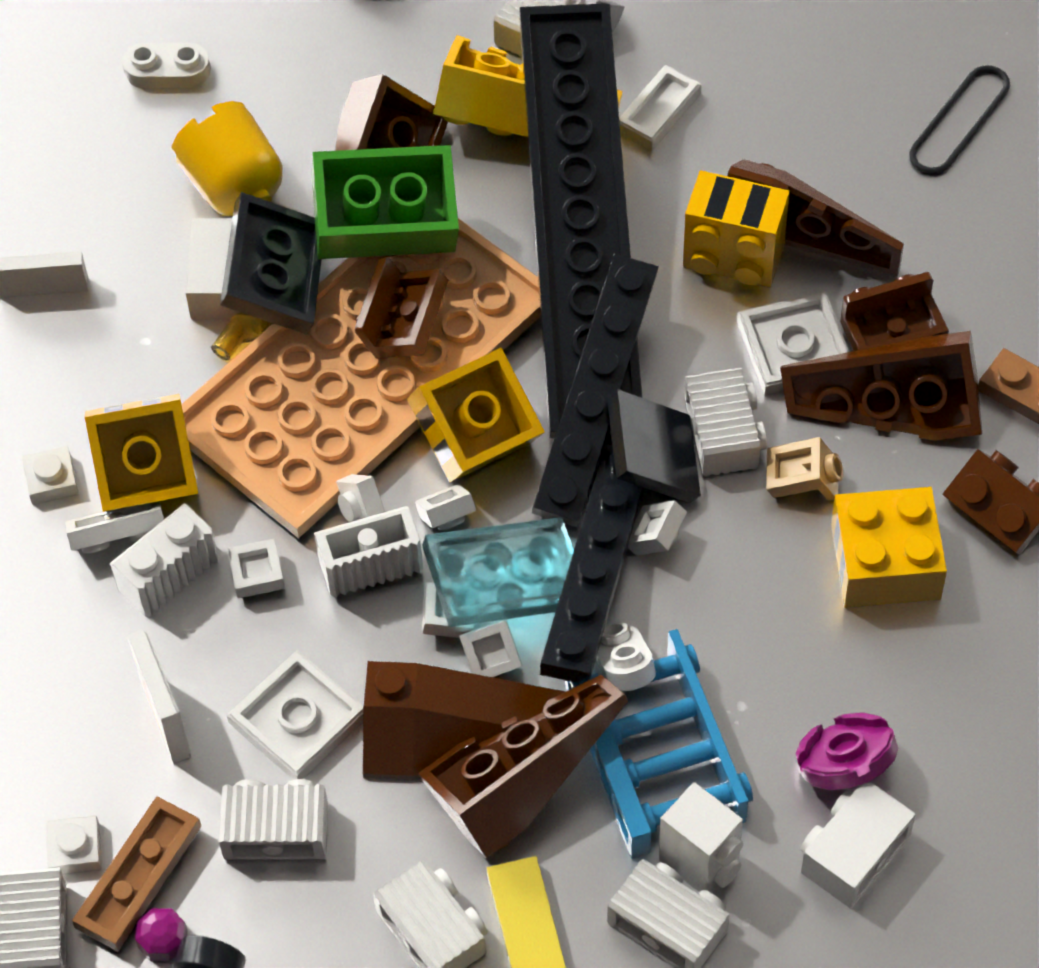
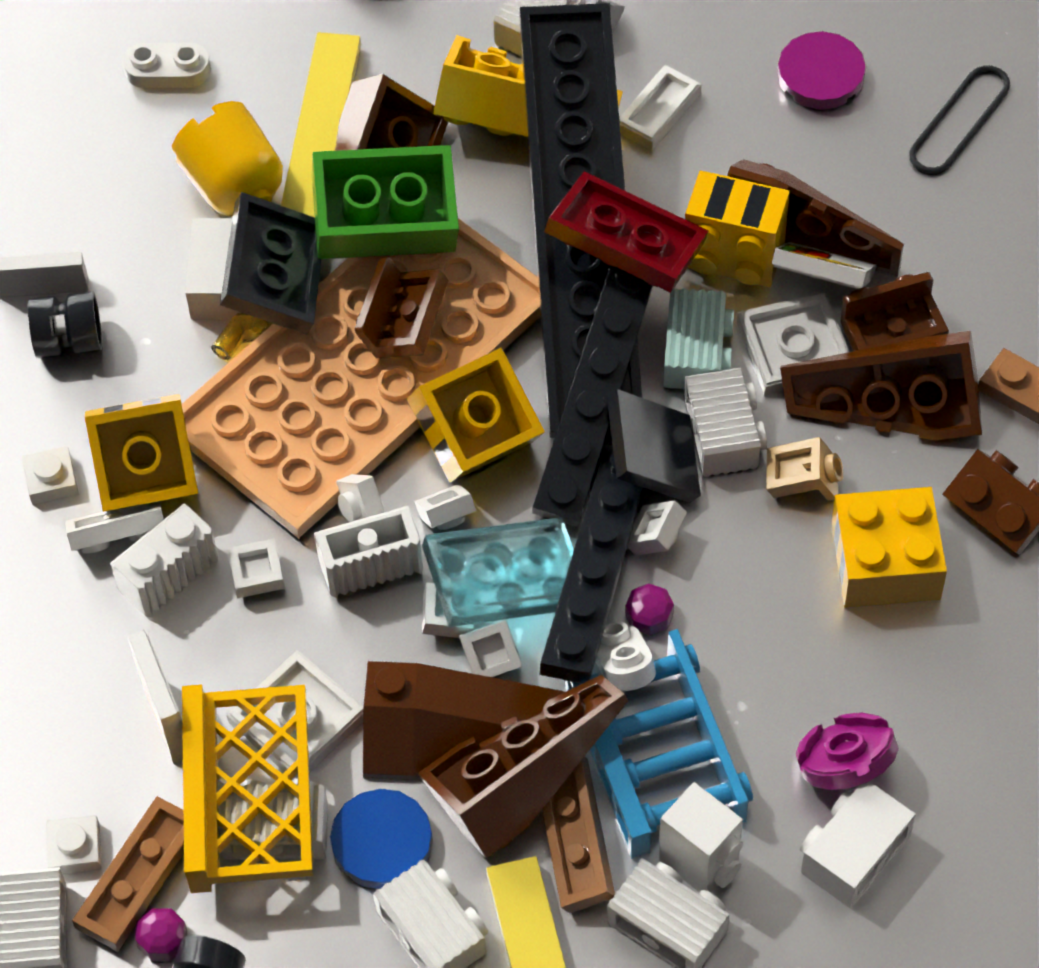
none -> black wheel [28,291,102,358]
none -> yellow fence [182,684,313,893]
none -> light yellow tile [281,32,361,217]
none -> blue tile [330,789,433,889]
none -> medium nougat plate [542,756,615,914]
none -> dark red plate [544,171,708,293]
none -> magenta tile [625,583,674,636]
none -> light aqua brick [664,288,734,389]
none -> white tile [772,242,877,289]
none -> magenta tile [777,31,866,110]

